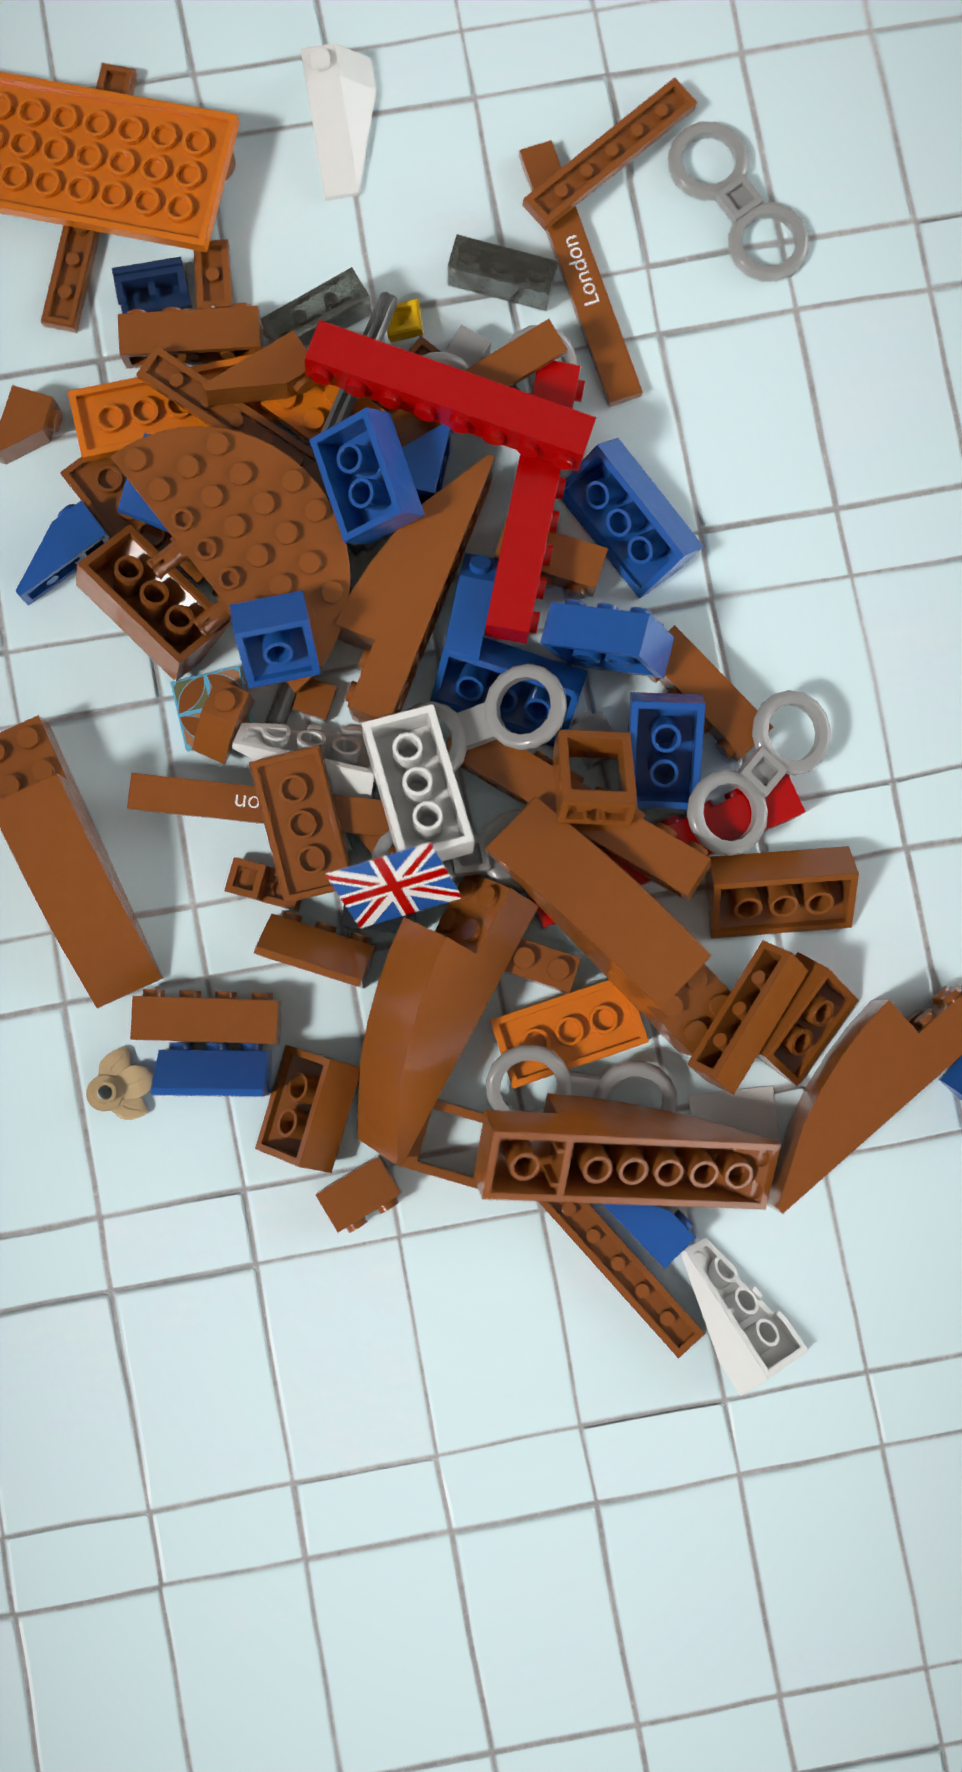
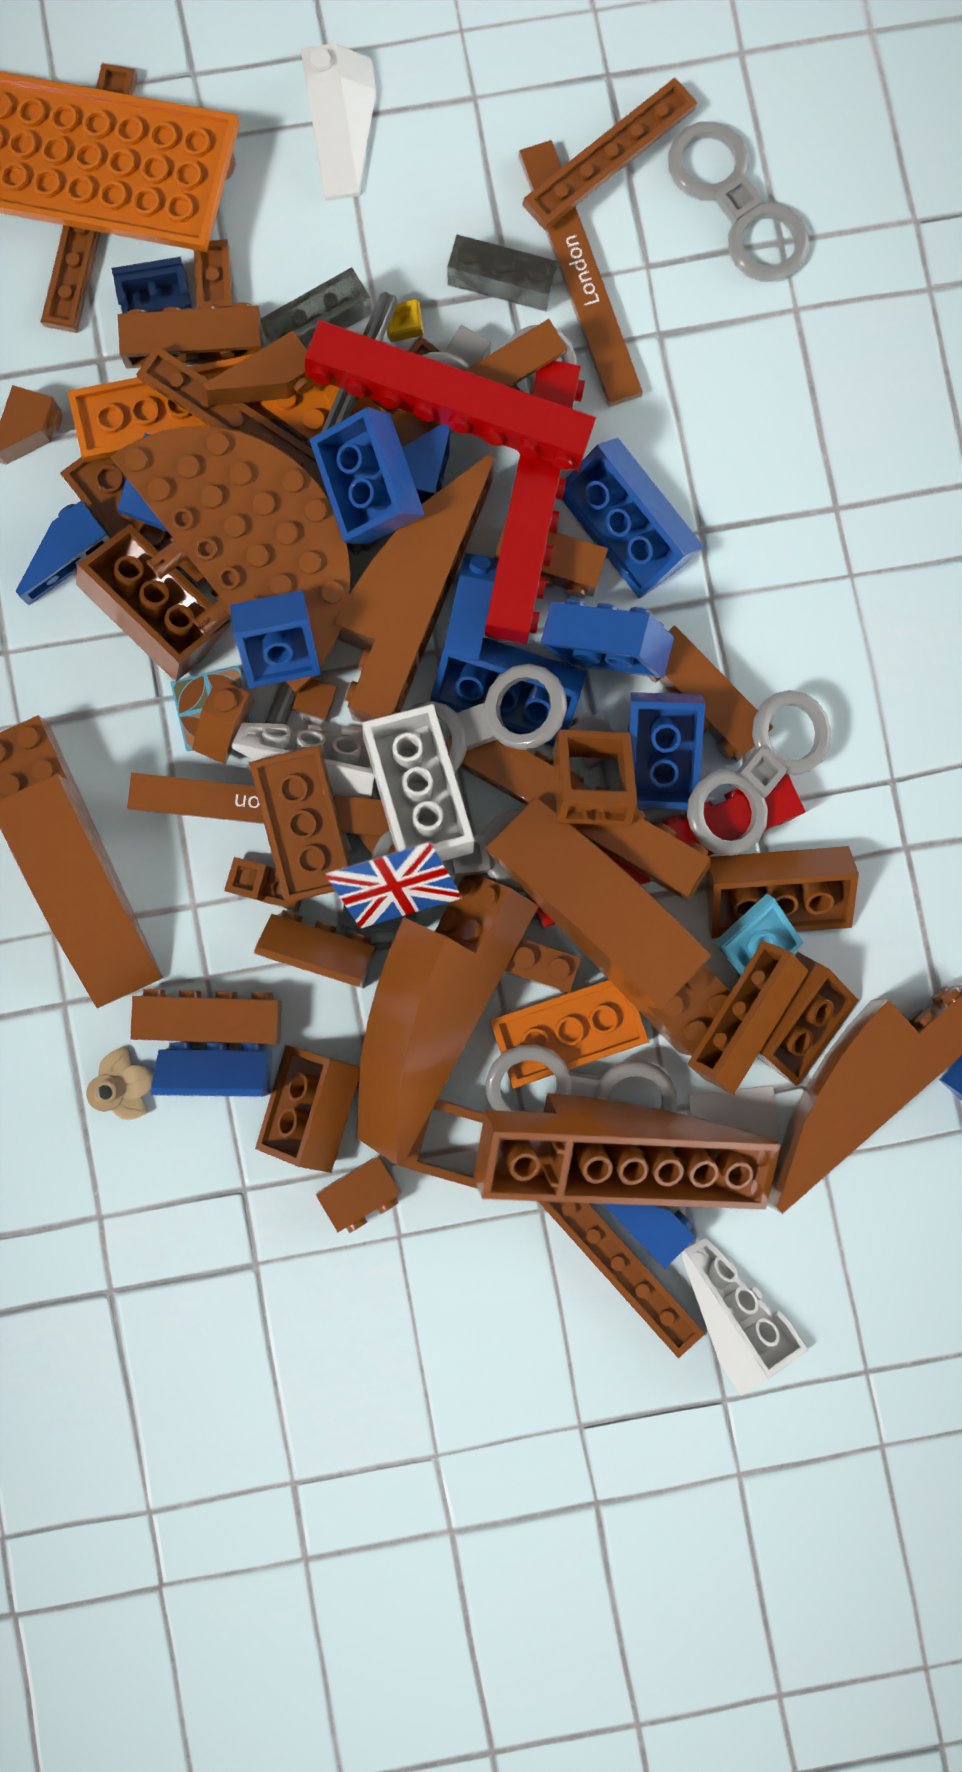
none -> medium azure tile [715,894,804,977]

